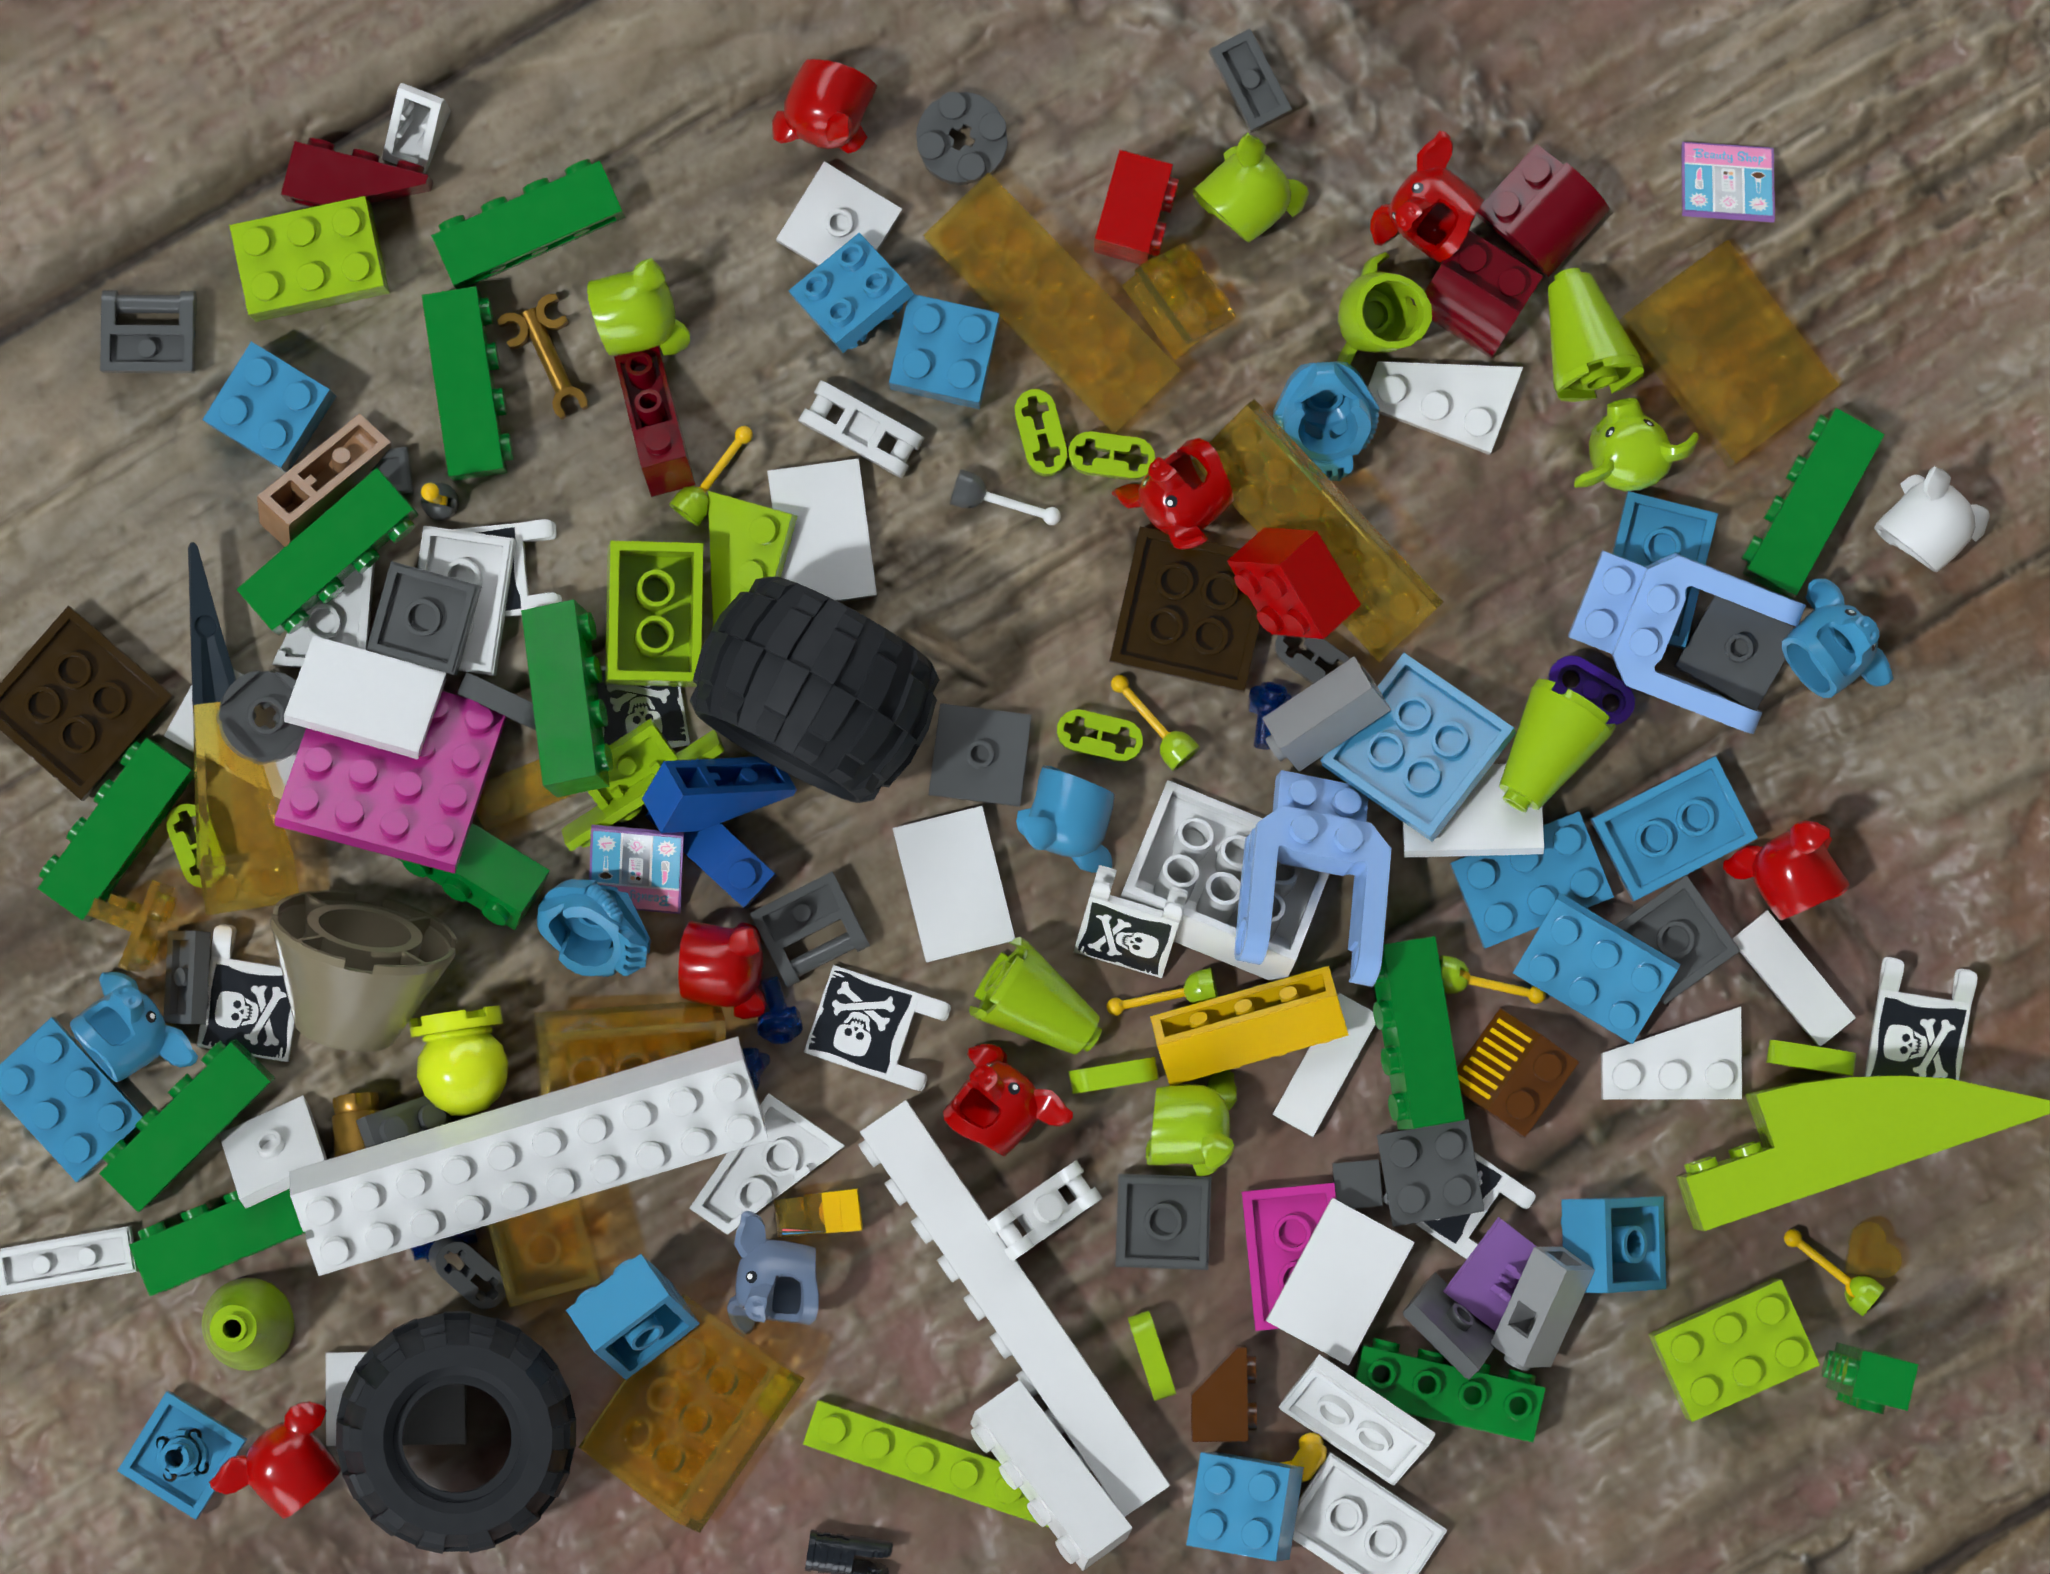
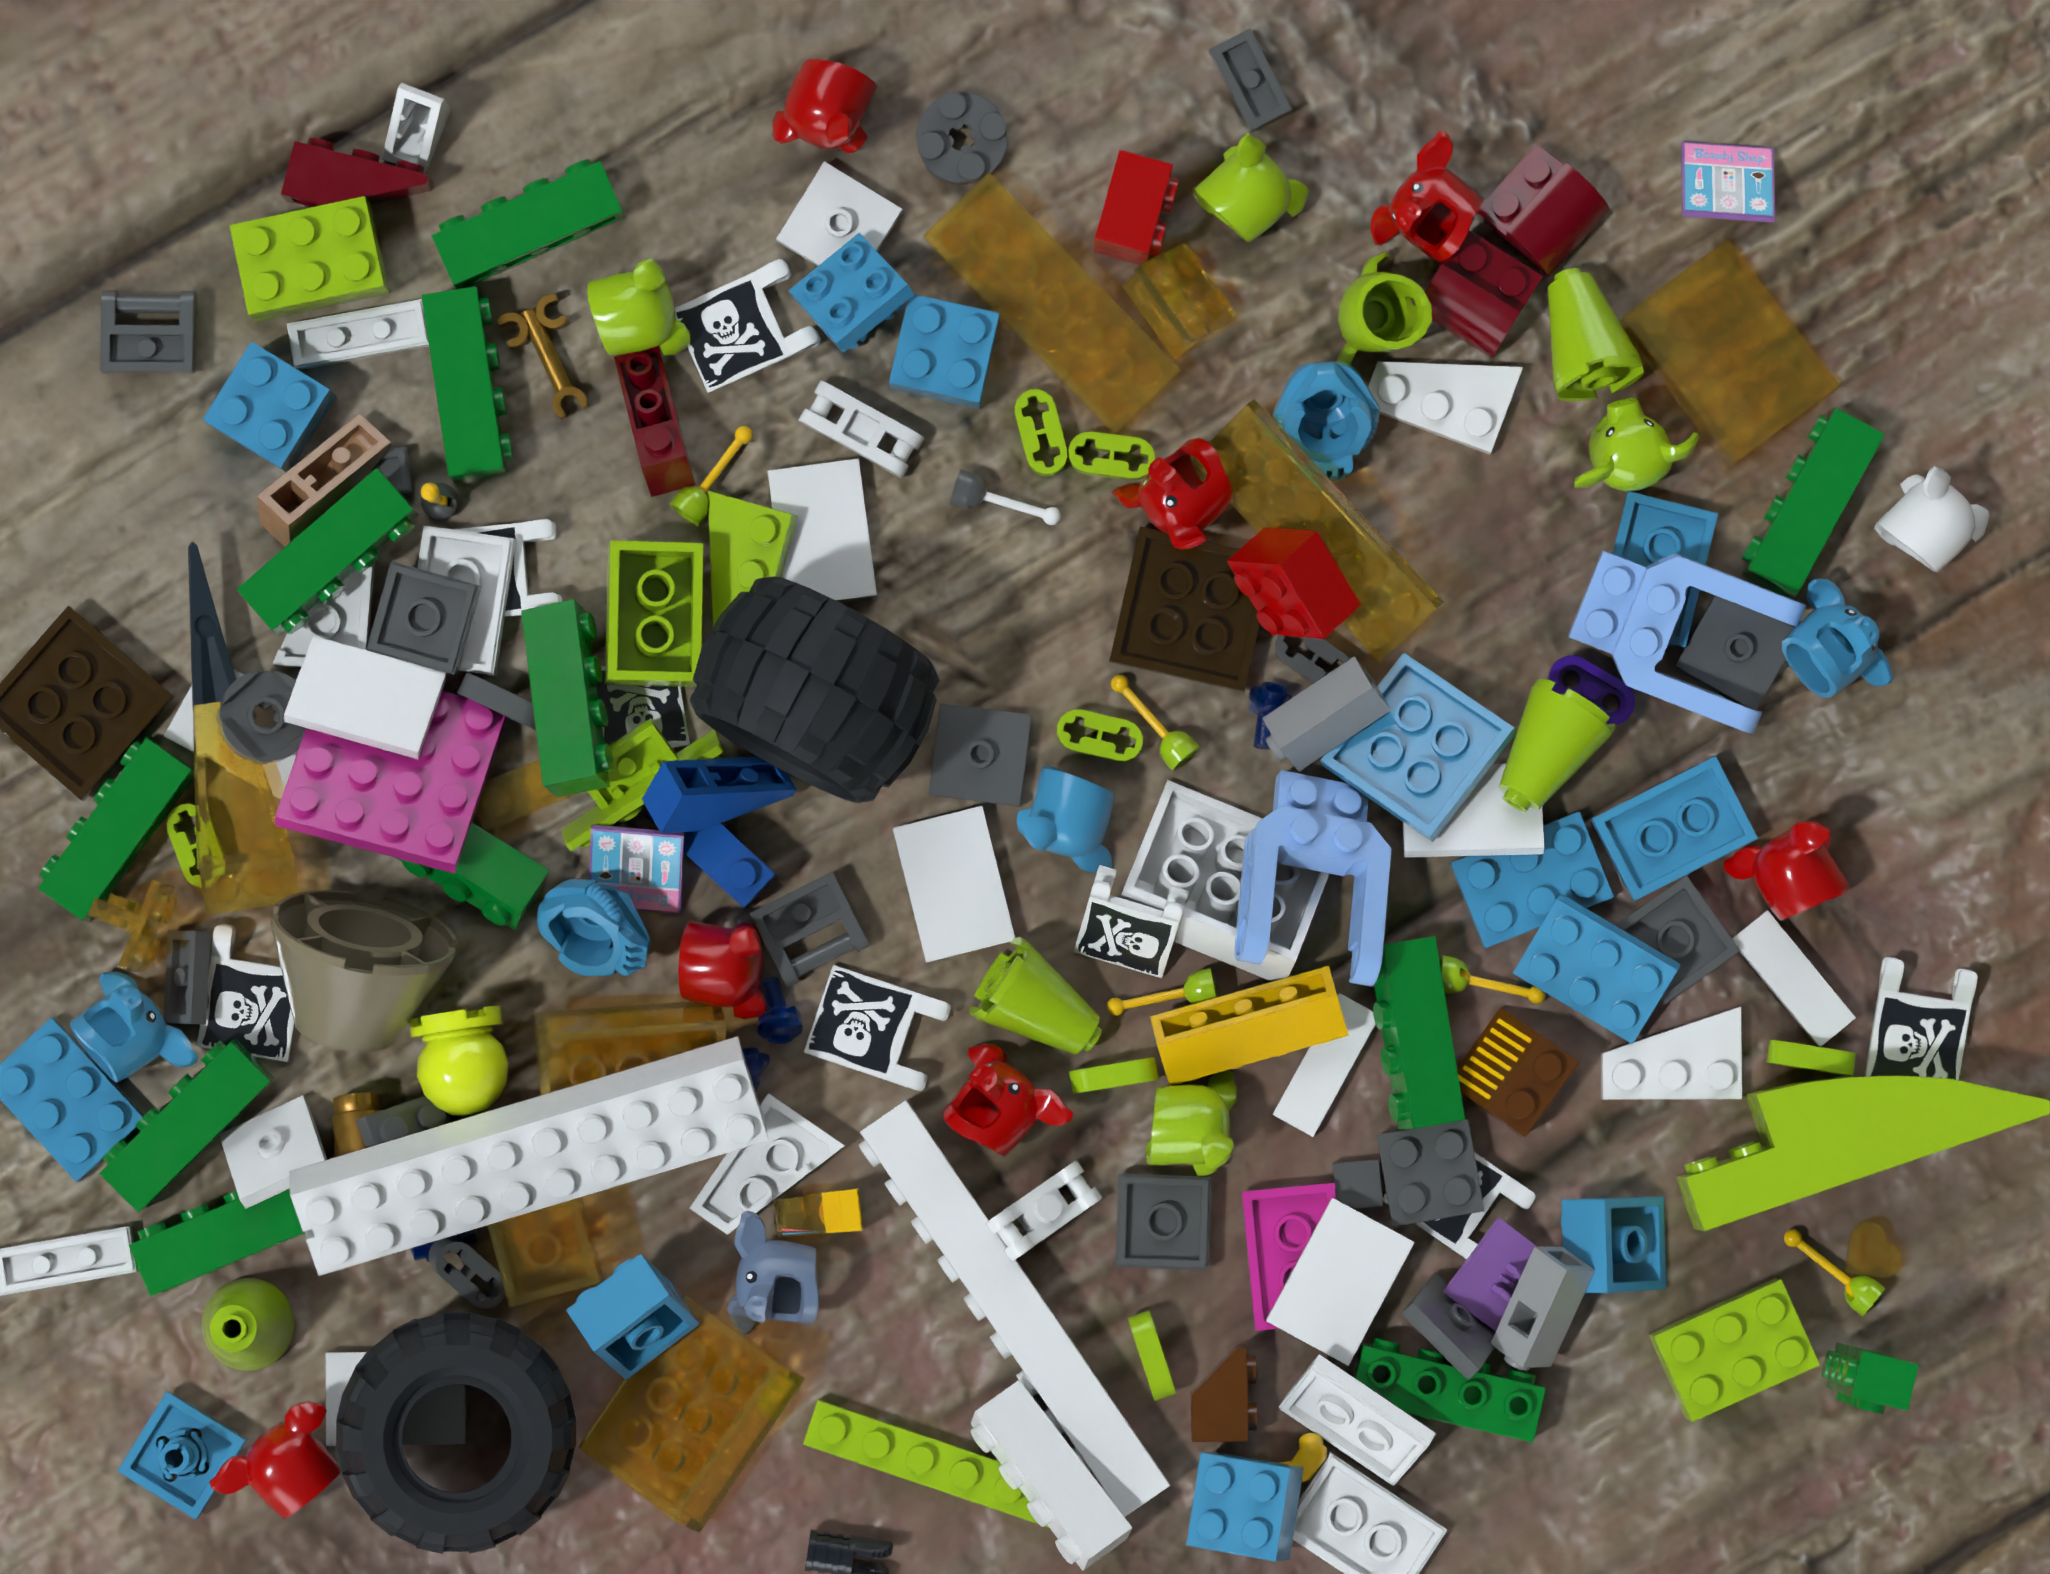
none -> white tile [287,299,429,370]
none -> flag [675,259,821,394]

